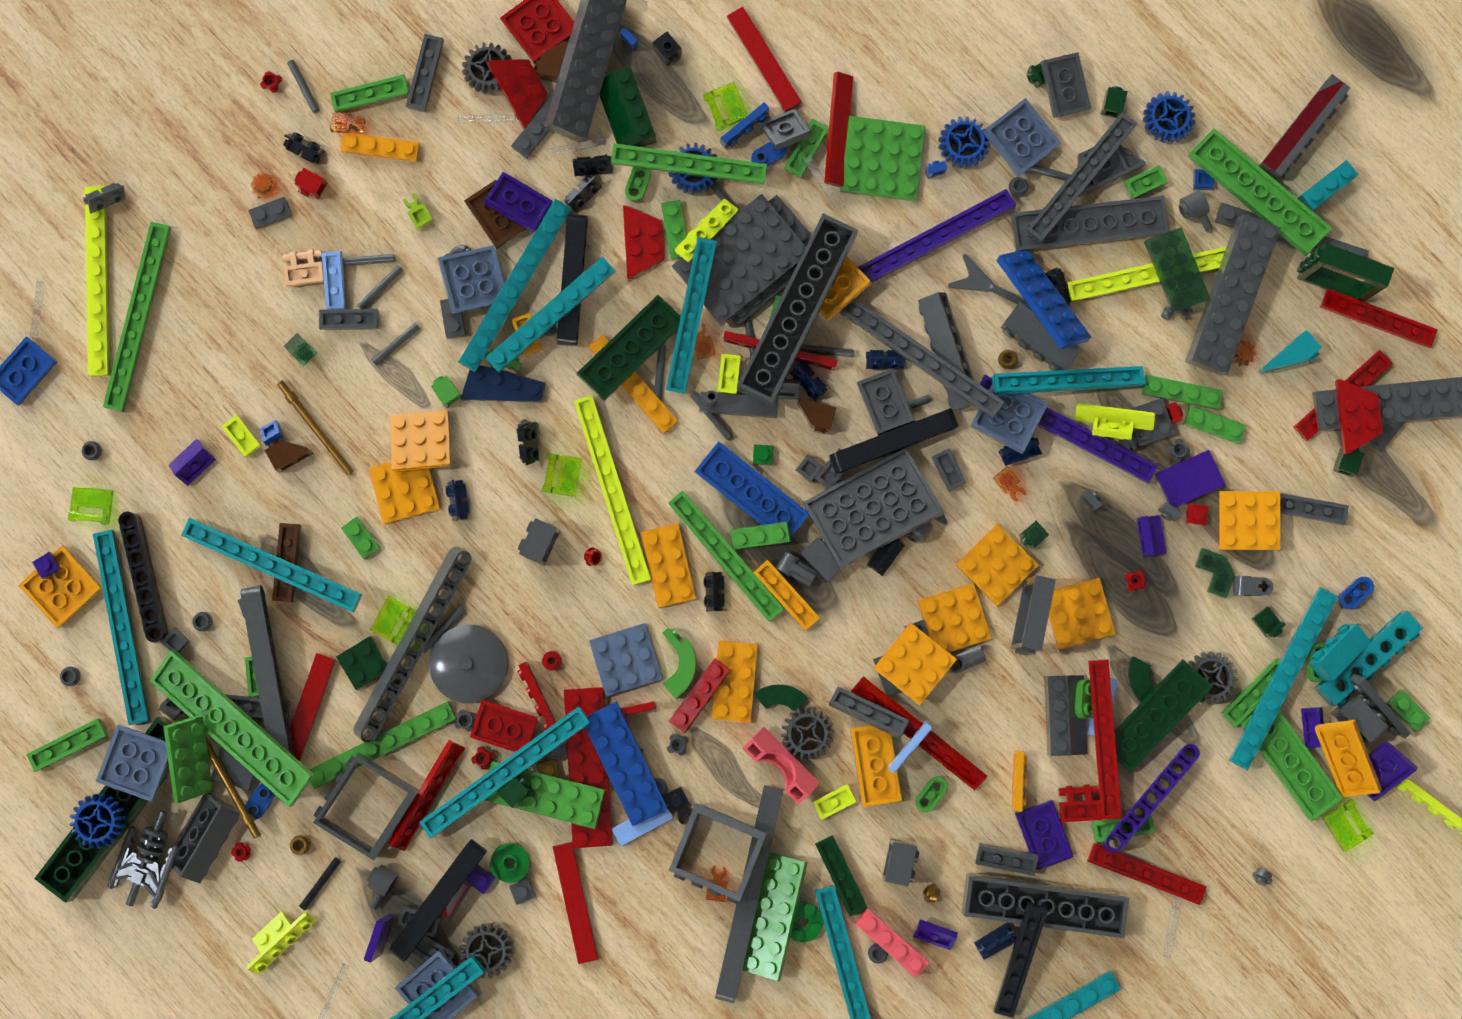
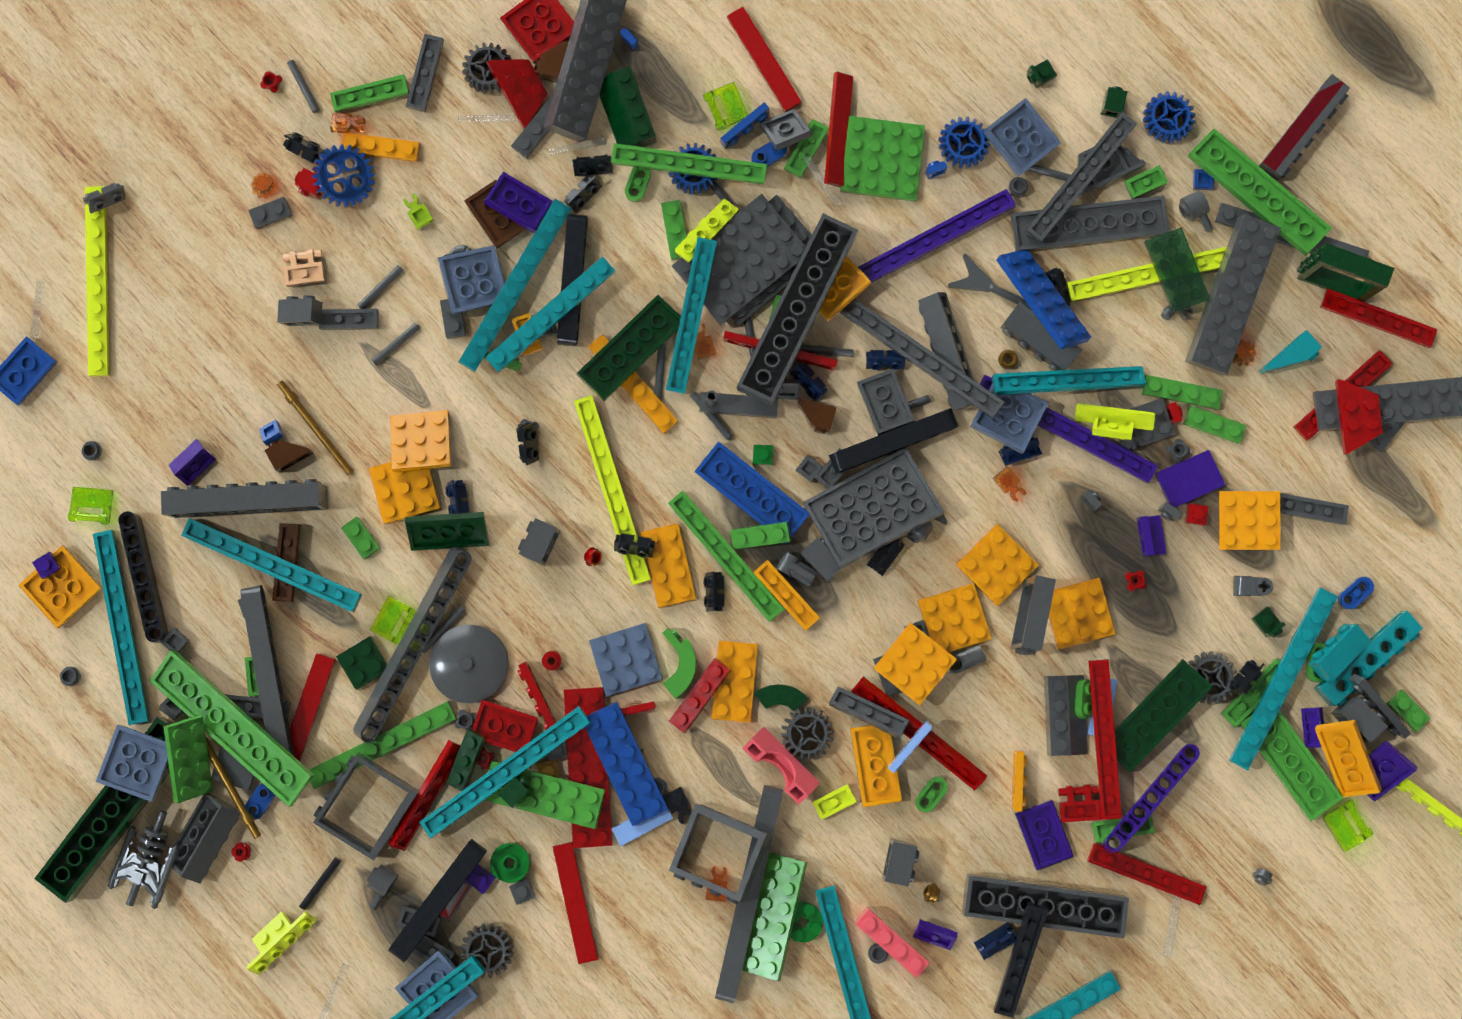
bright green plate [26,718,108,772] -> none
blue gear [69,794,126,849] -> none
bright green plate [103,222,171,412] -> none
dark grey plate [192,612,213,631] -> none
neon yellow plate [221,415,262,458] -> none
clear green brick [284,333,317,366] -> none
pearl gold plate [290,835,310,855] -> none
light blue tile [322,251,347,309] -> none
dark grey bar [343,254,395,265] -> none
dark purple tile [364,914,395,963] -> none
bright green brick [431,375,461,408] -> none
dark blue wing [461,365,546,403] -> none
clear neon green plate [541,453,582,497] -> none
red wing [623,205,665,280] -> none
black brick [652,31,682,66] -> none
dark grey plate [667,734,689,756] -> none
neon yellow plate [717,354,741,395] -> none
dark green plate [815,835,868,916] -> none
dark grey plate [931,448,966,492] -> none
dark grey plate [975,843,1038,876] -> none
clear green brick [1019,520,1049,549] -> none
dark grey plate [1040,52,1091,118] -> none
dark green tile [1128,656,1155,702] -> none
clear green plate [1195,548,1234,599] -> none
teal brick [1297,160,1359,211] -> none
dark green brick [1333,448,1364,477] -> none
none -> dark grey brick [161,479,328,518]
none -> dark grey brick [277,295,323,326]
none -> blue gear [311,144,375,208]
none -> dark green plate [405,512,489,551]
none -> dark green plate [446,729,487,791]
none -> black hinge [614,533,655,558]
none -> black hinge [1229,660,1265,699]

